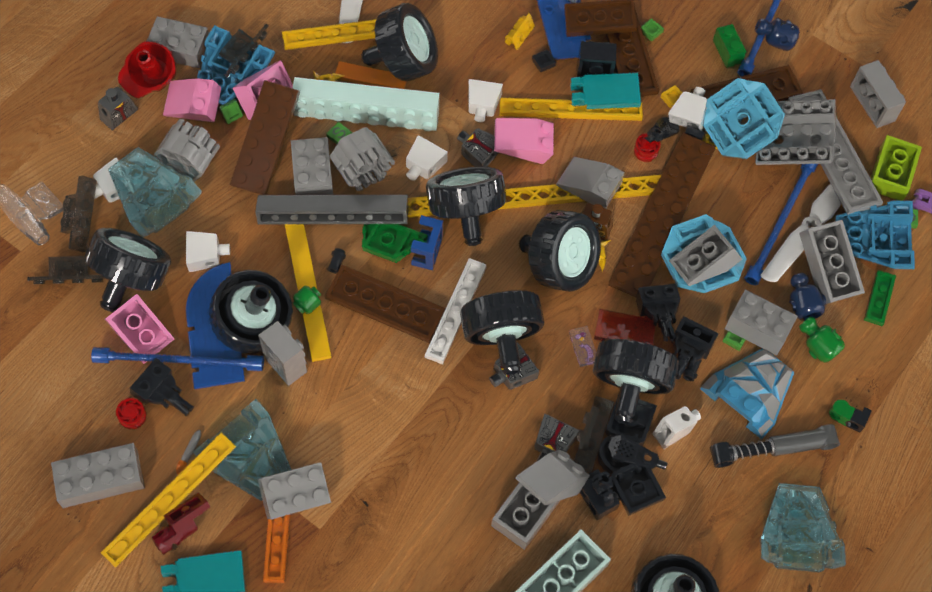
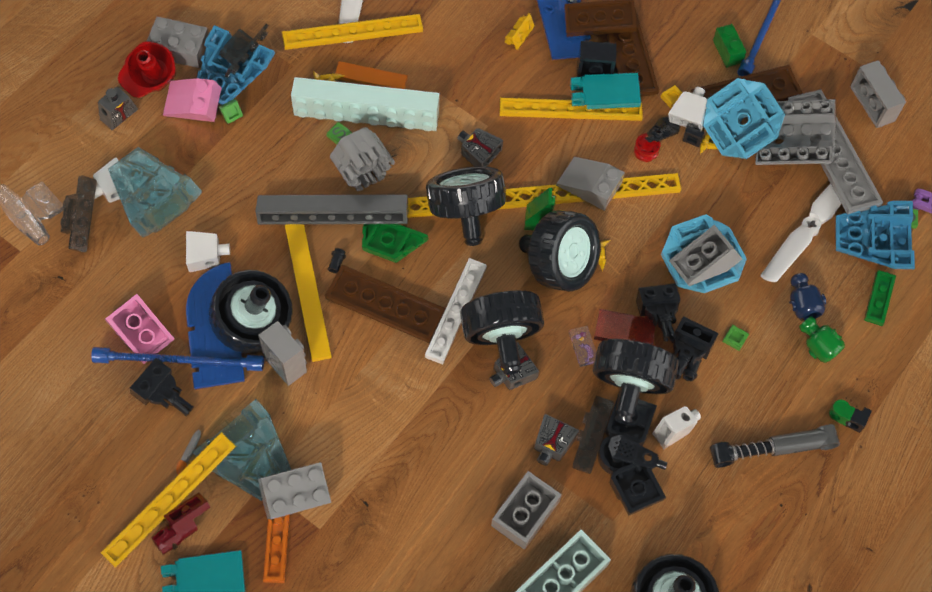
clear smoke bracket [27,256,104,284] -> none
light grey brick [51,443,145,508] -> none
black wheel [85,228,171,312] -> none
red wheel [116,398,147,430] -> none
light grey piece [154,119,220,182] -> none
reddish brown plate [230,80,300,195] -> none
bright pink slope [233,60,293,120] -> none
light grey brick [291,137,333,195] -> none
green head [292,286,321,314] -> none
black wheel [361,3,438,81] -> none
white torso [406,135,448,181] -> none
blue panel [411,215,443,271] -> none
white torso [468,79,503,122] -> none
bright pink slope [494,118,554,164] -> none
light grey slope [515,450,590,505] -> none
black plate [532,49,556,73] -> none
black brick [579,469,620,520] -> none
reddish brown torso [581,203,613,241] -> none
reddish brown plate [609,133,716,298] -> none
bright green tile [641,18,664,42] -> none
wedge [700,348,794,440] -> none
light grey brick [725,290,798,355] -> none
blue hose [744,164,818,285] -> none
dark blue piece [755,18,800,51] -> none
clear light blue wedge [760,483,846,572] -> none
light grey brick [799,220,865,304] -> none
lime brick [870,135,922,201] -> none
none -> green slope [524,188,555,231]

